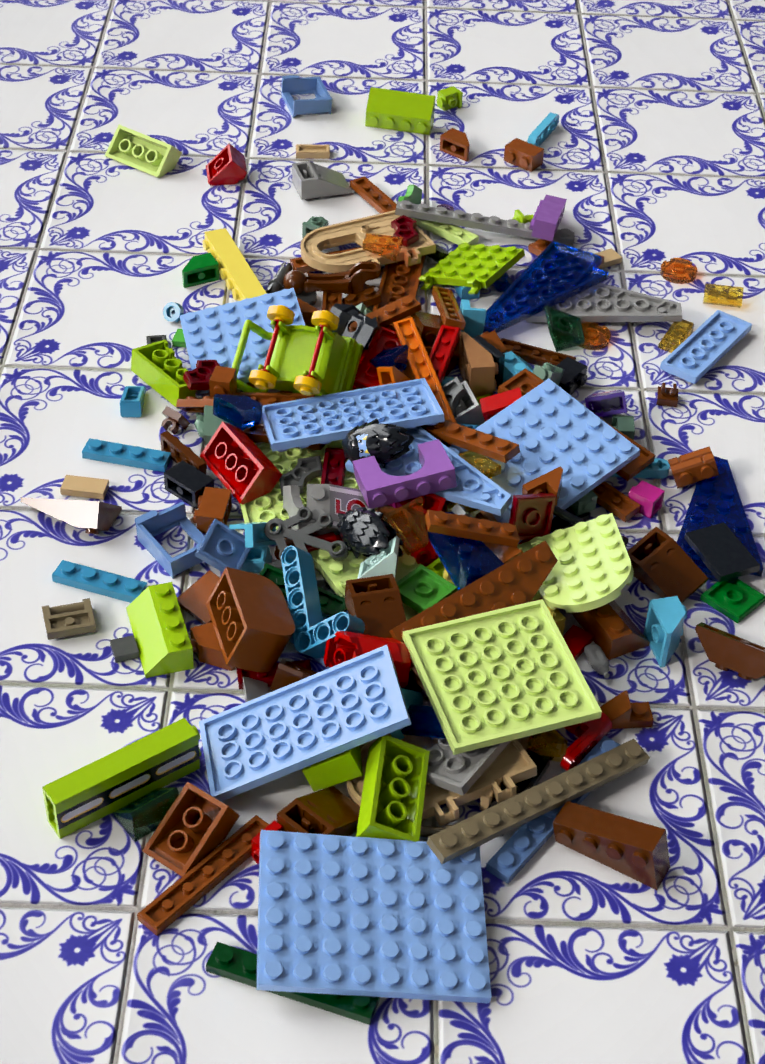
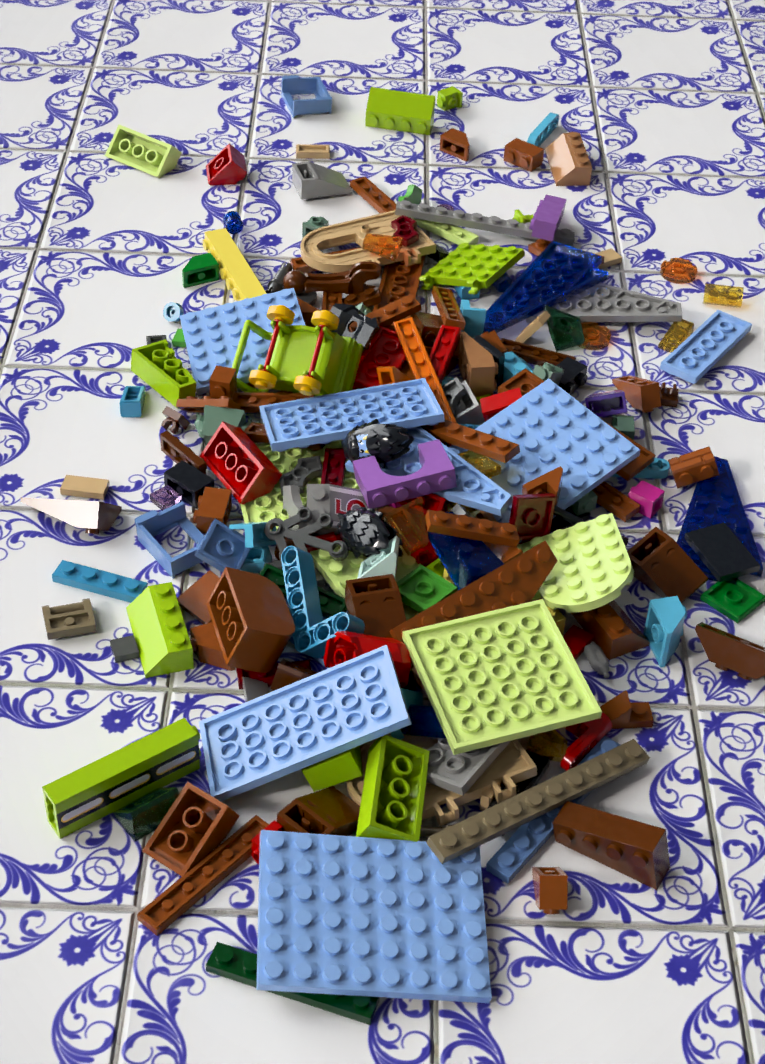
dark azure plate [82,438,171,472] -> none
dark red tile [183,360,220,390] -> none
clear blue slope [213,394,263,430] -> none
clear blue slope [370,344,408,372] -> none
none -> clear purple tile [150,485,181,511]
none -> clear blue wheel [223,211,243,234]
none -> tan tile [515,311,551,343]
none -> dark orange slope [532,867,568,914]
none -> medium nougat slope [545,132,592,186]
none -> dark orange slope [612,375,661,413]

